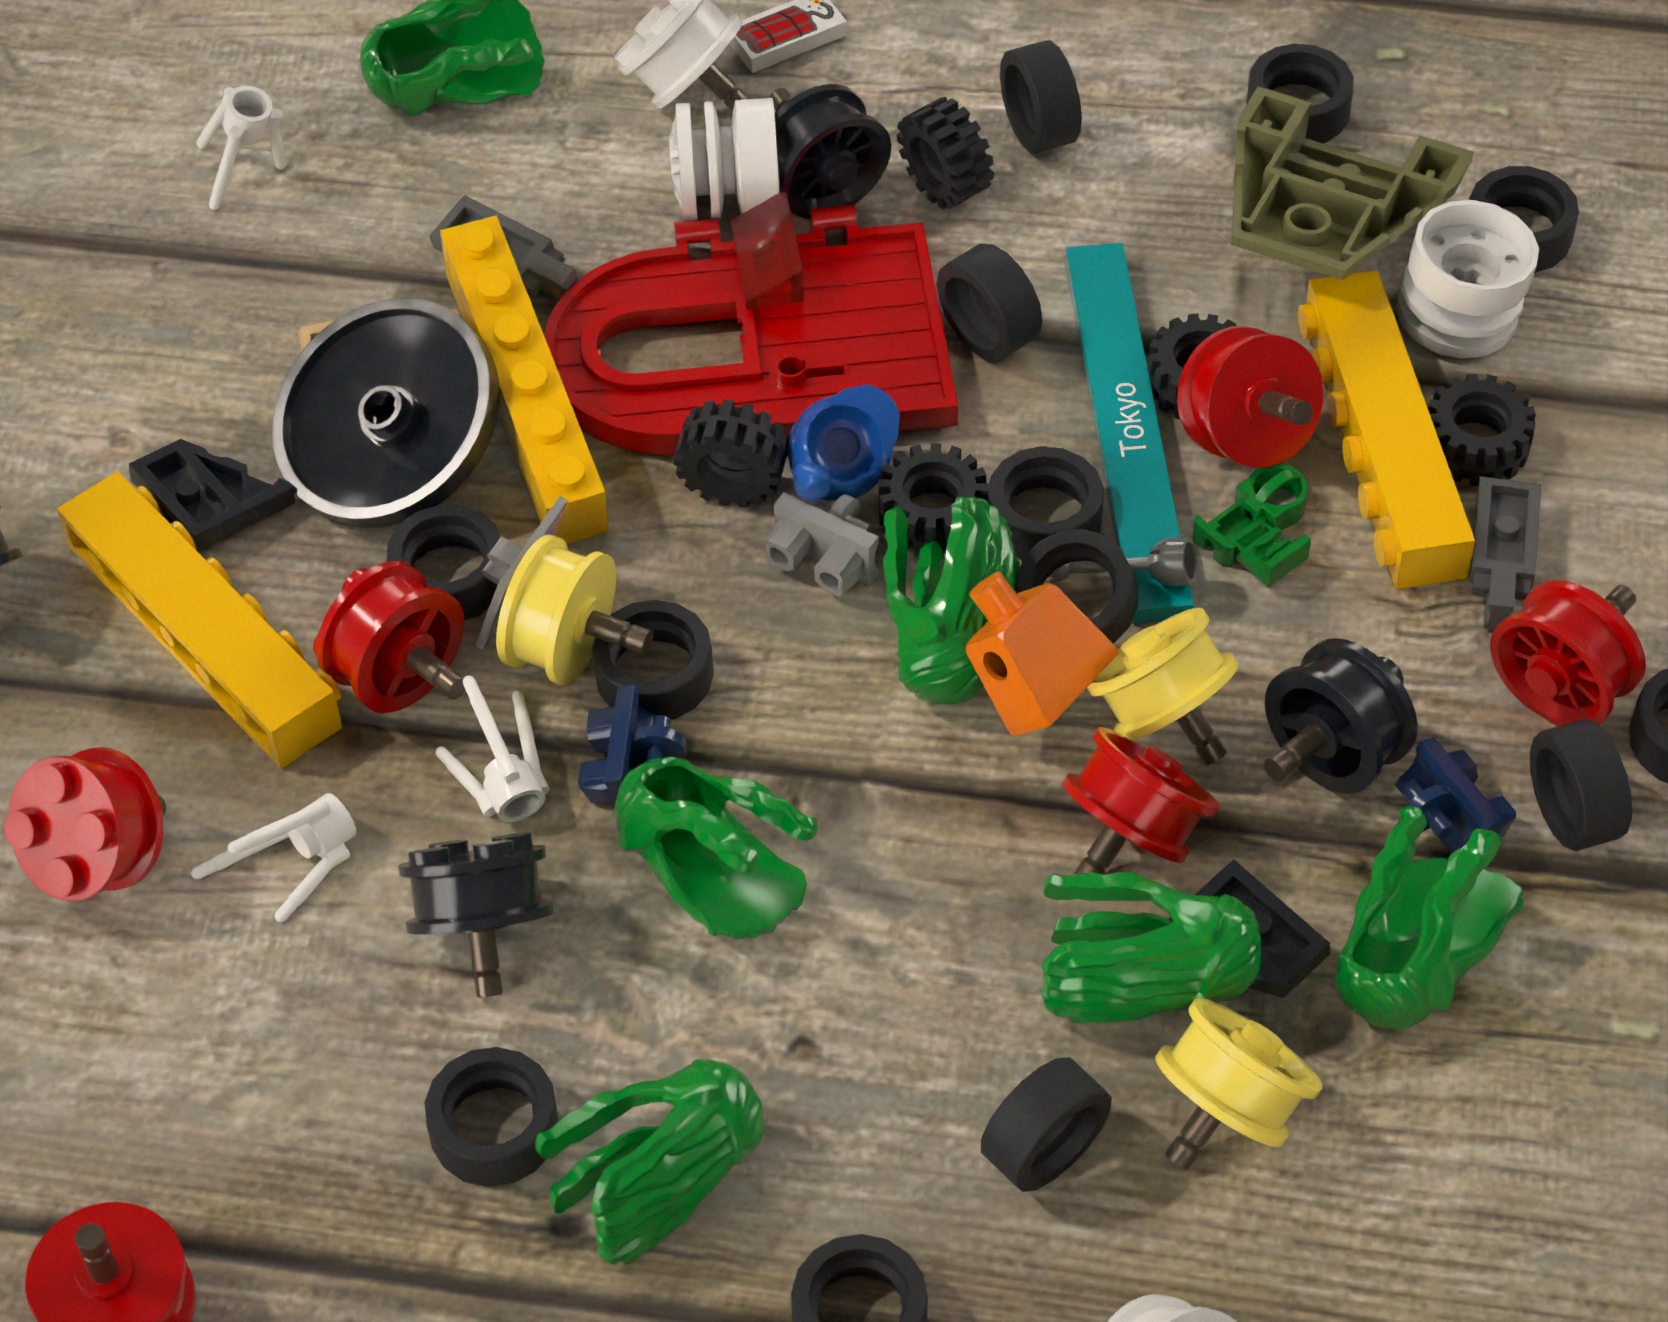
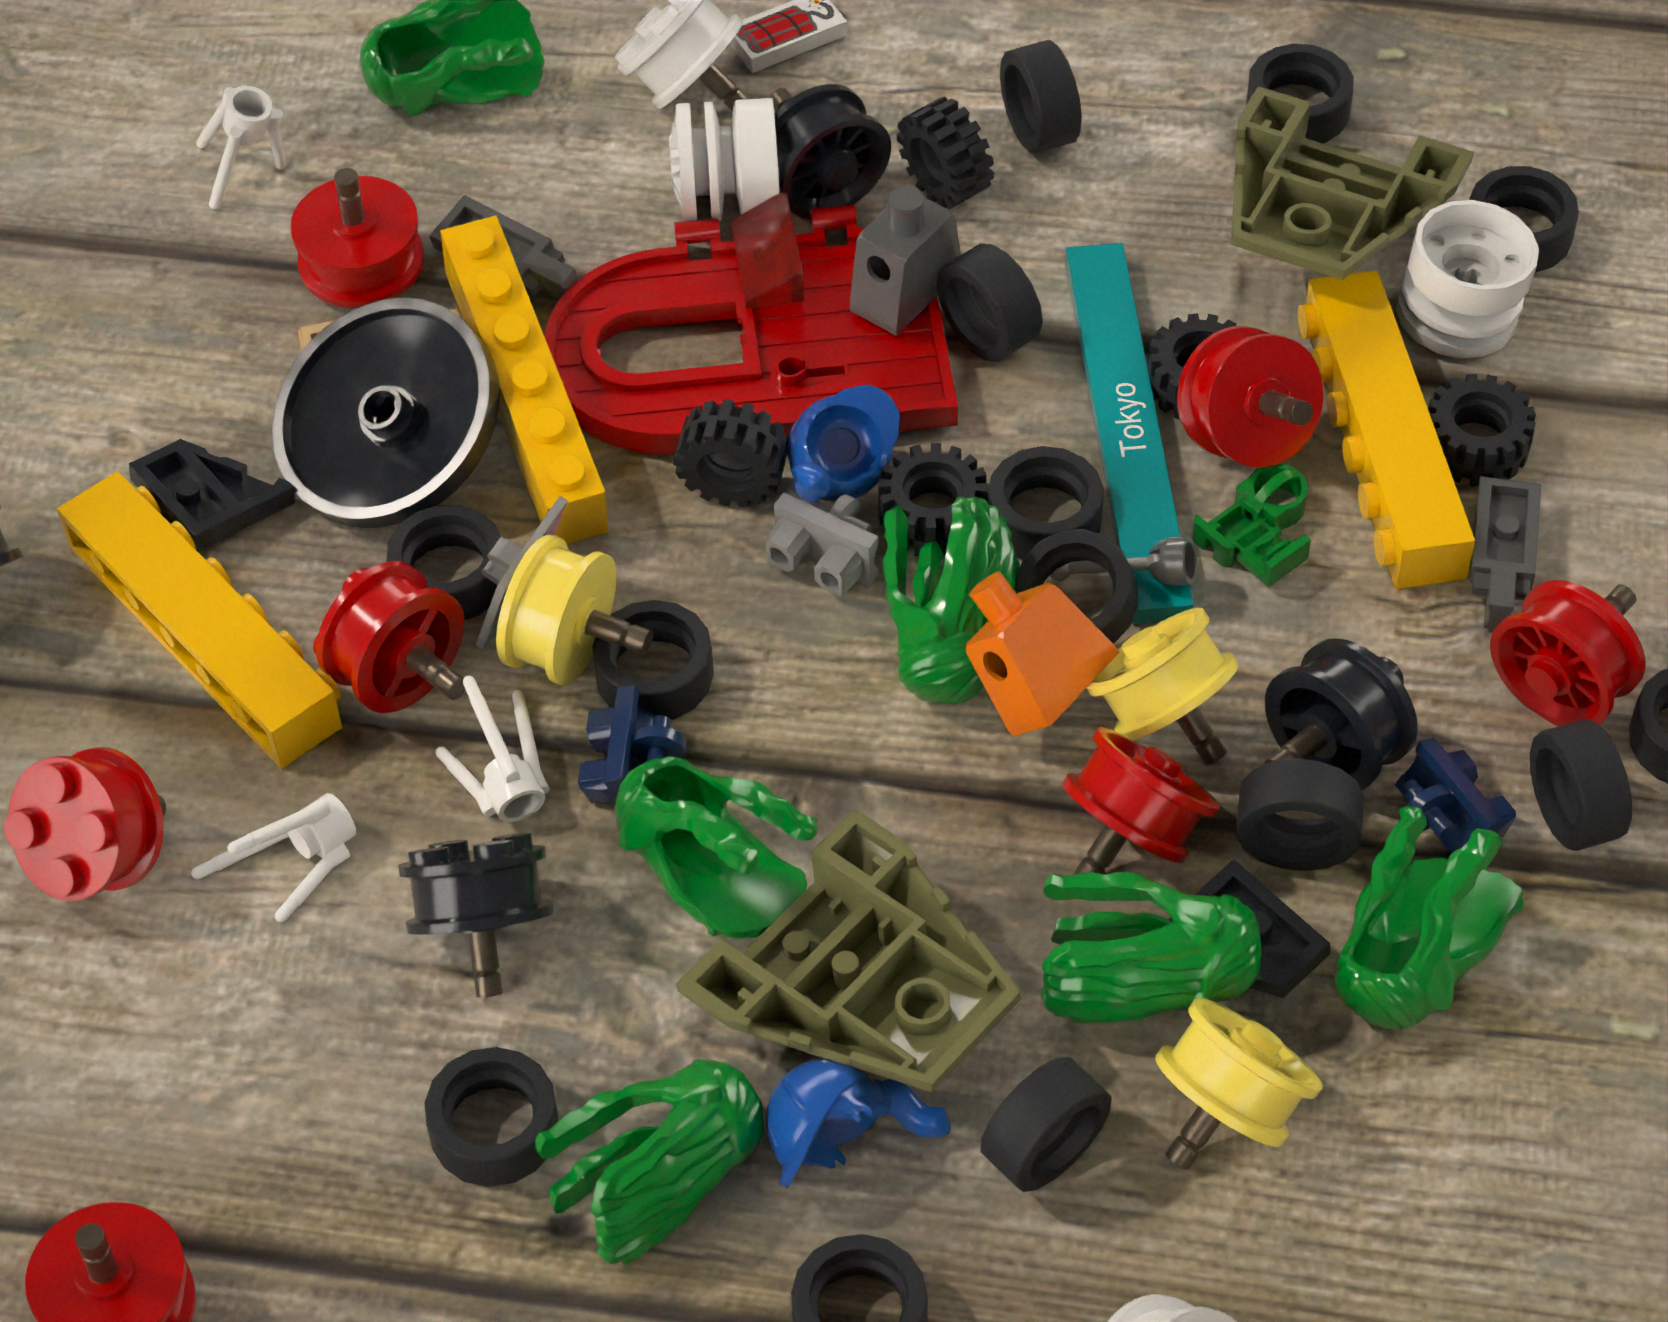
none -> red wheel [290,168,424,308]
none -> olive wedge [676,809,1021,1092]
none -> blue piece [766,1059,951,1188]
none -> dark grey torso [850,186,961,336]
none -> black tyre [1236,759,1364,871]

